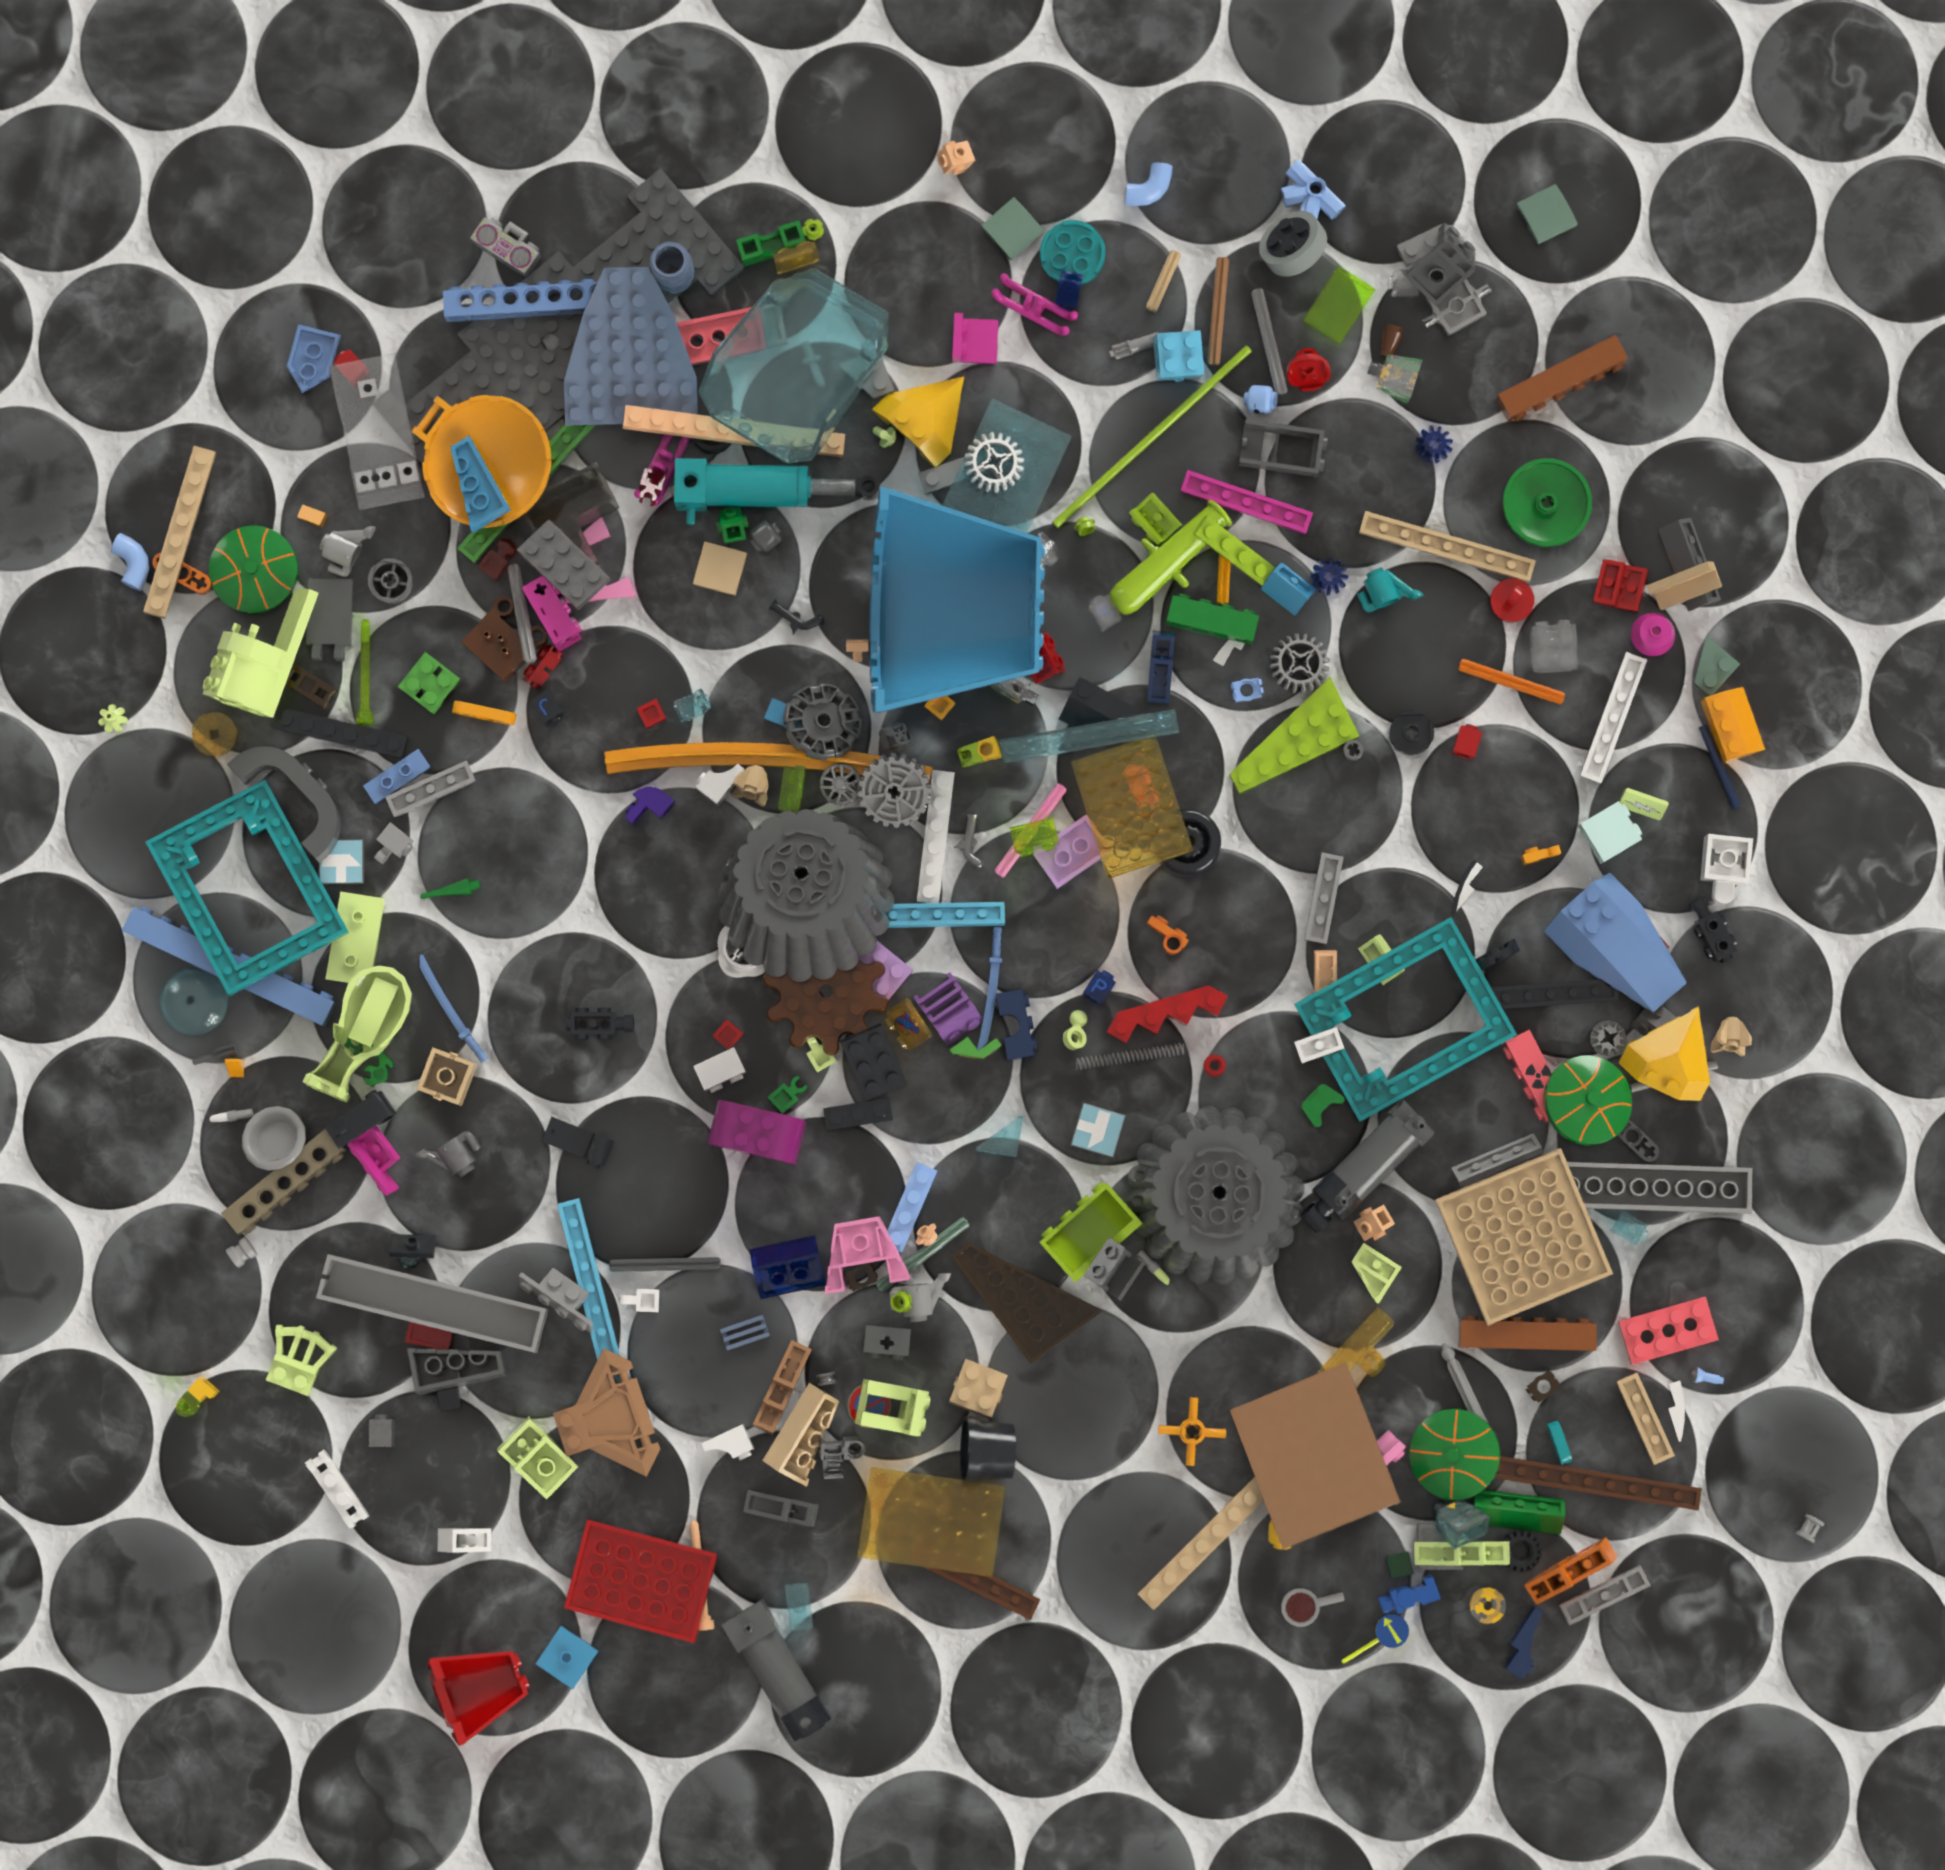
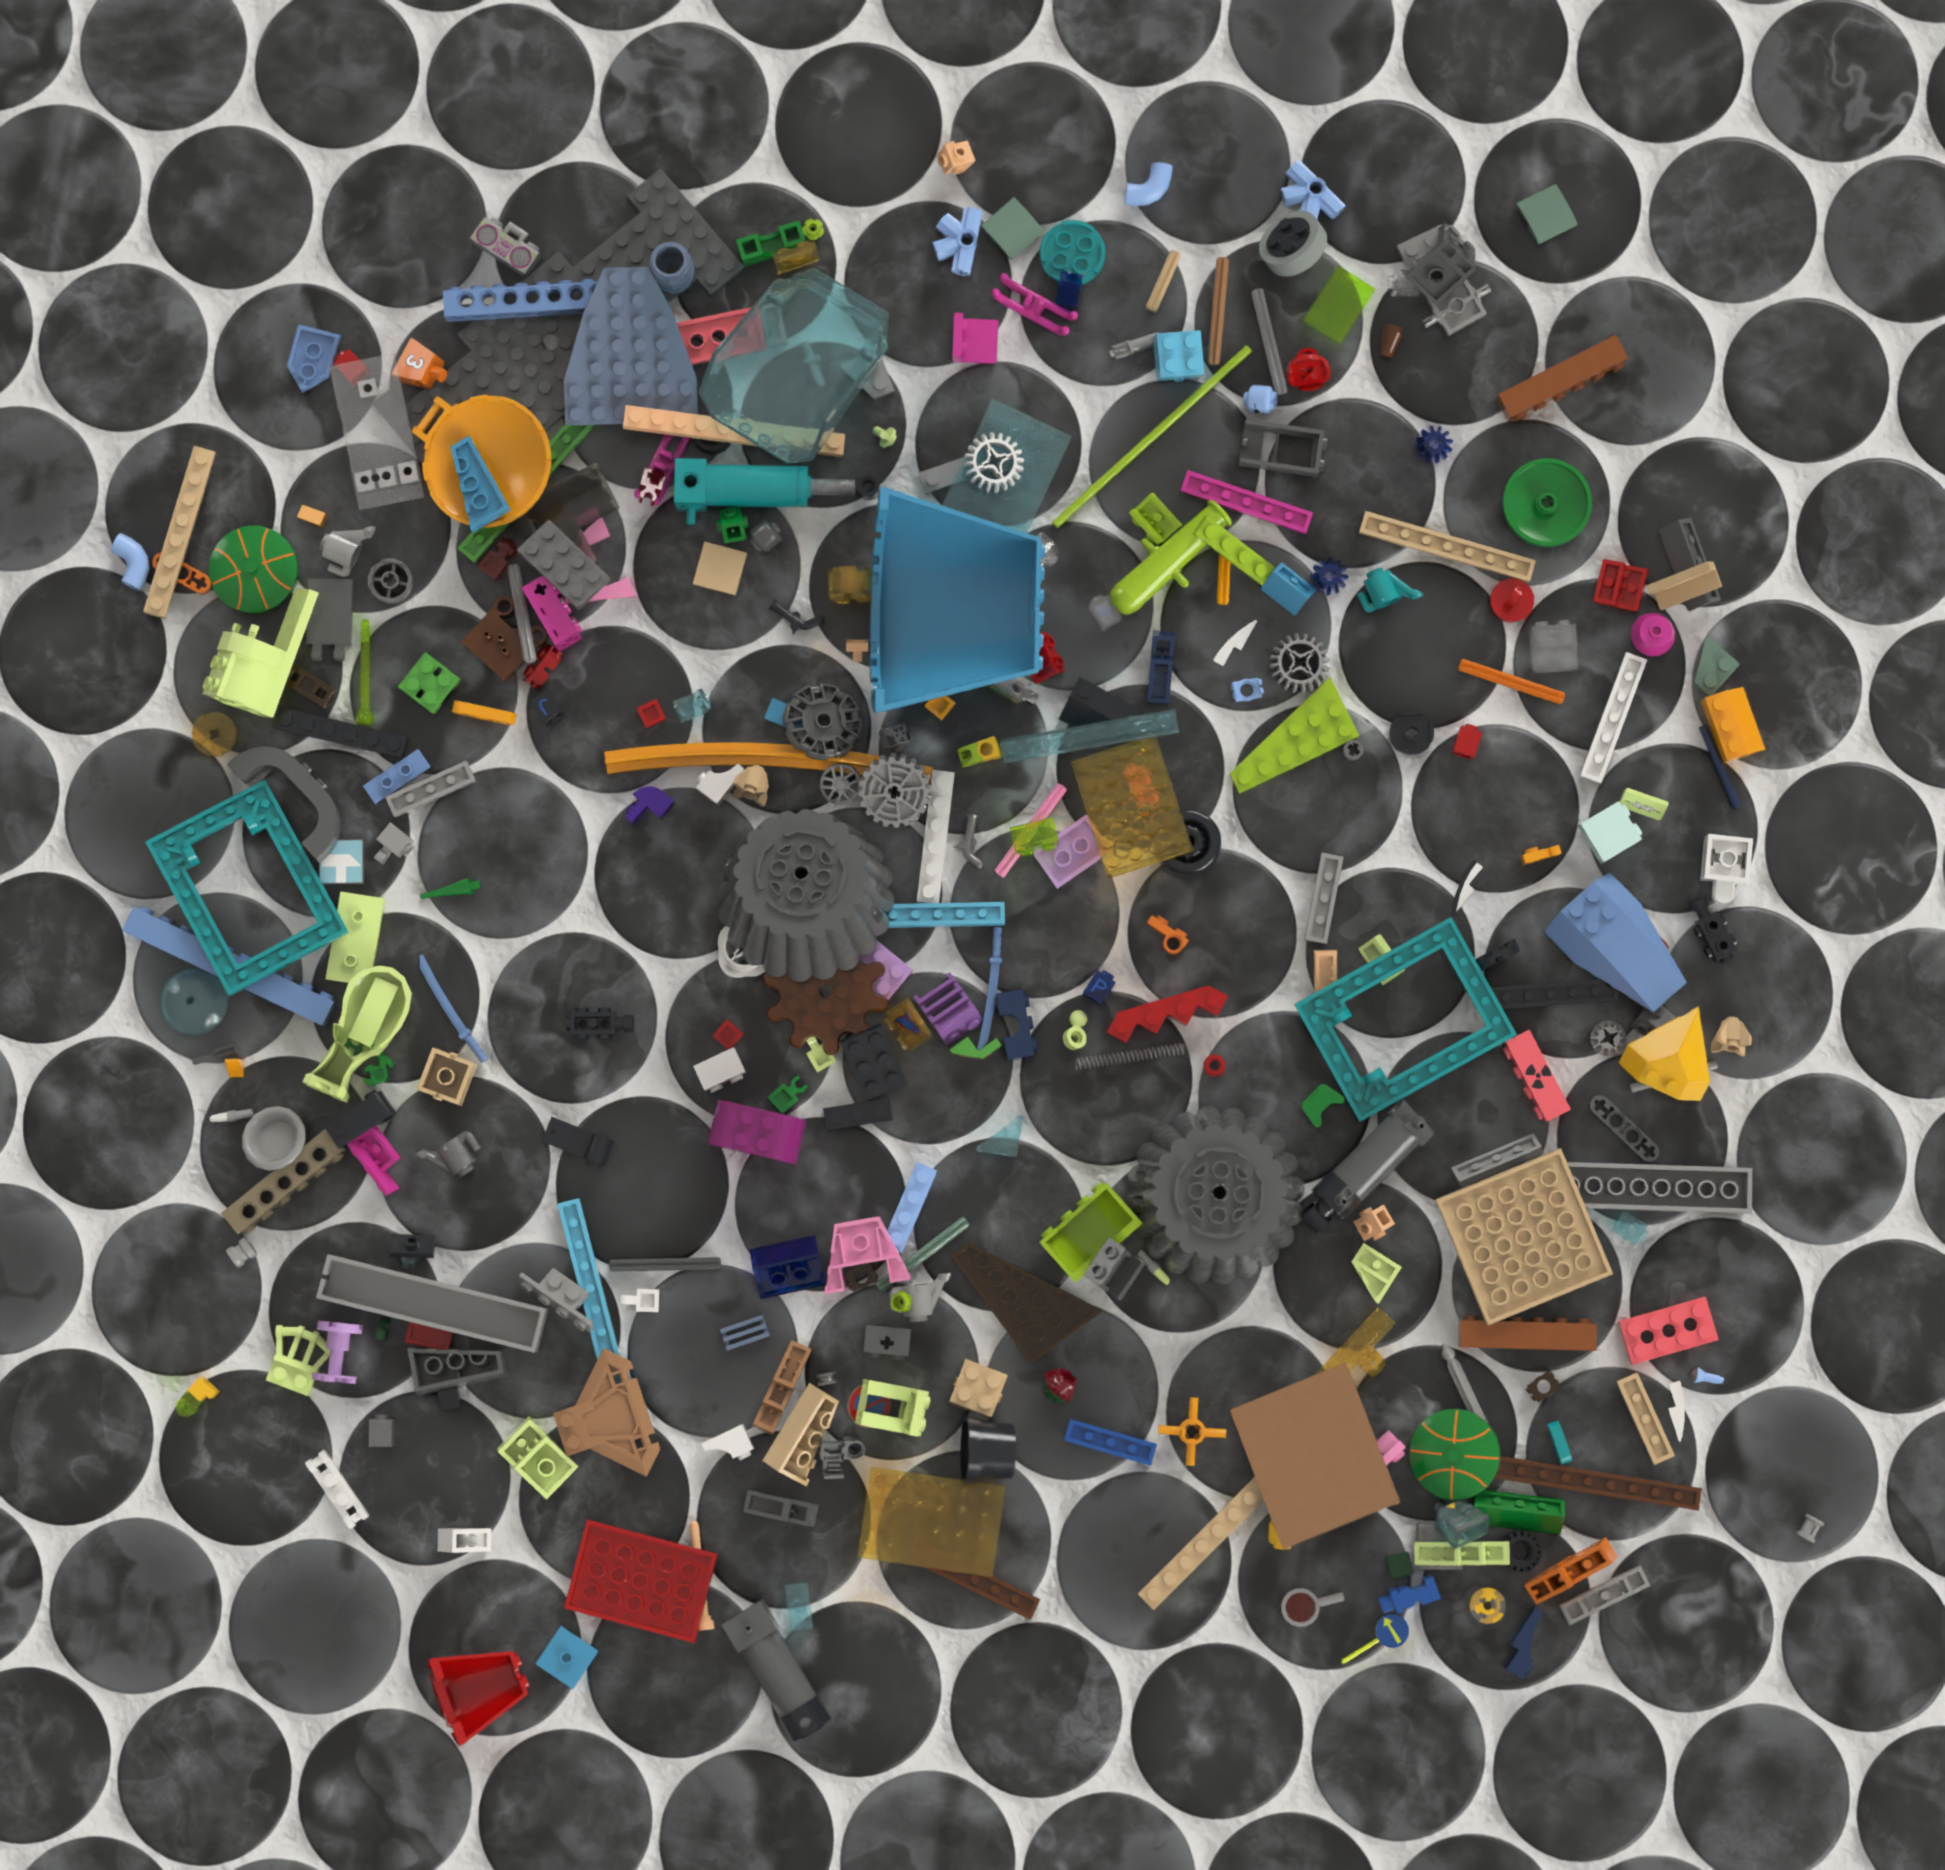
yellowish green plant [99,704,128,733] -> none
clear neon green bracket [778,765,806,813] -> none
yellow wedge [872,376,964,468] -> none
light nougat plate [915,1224,938,1246] -> none
medium azure tile [1070,1102,1126,1158] -> none
lime plate [1074,516,1095,536] -> none
green brick [1166,594,1259,645] -> none
white plate [1294,1027,1344,1063] -> none
clear torso [1367,355,1423,404] -> none
green dish [1544,1055,1632,1146] -> none
none -> lavender piece [312,1321,363,1384]
none -> dark green tile [375,1316,391,1340]
none -> orange torso [391,338,447,389]
none -> clear yellow brick [828,566,872,604]
none -> light blue piece [933,207,983,276]
none -> dark red piece [1042,1367,1078,1403]
none -> blue plate [1064,1419,1157,1466]

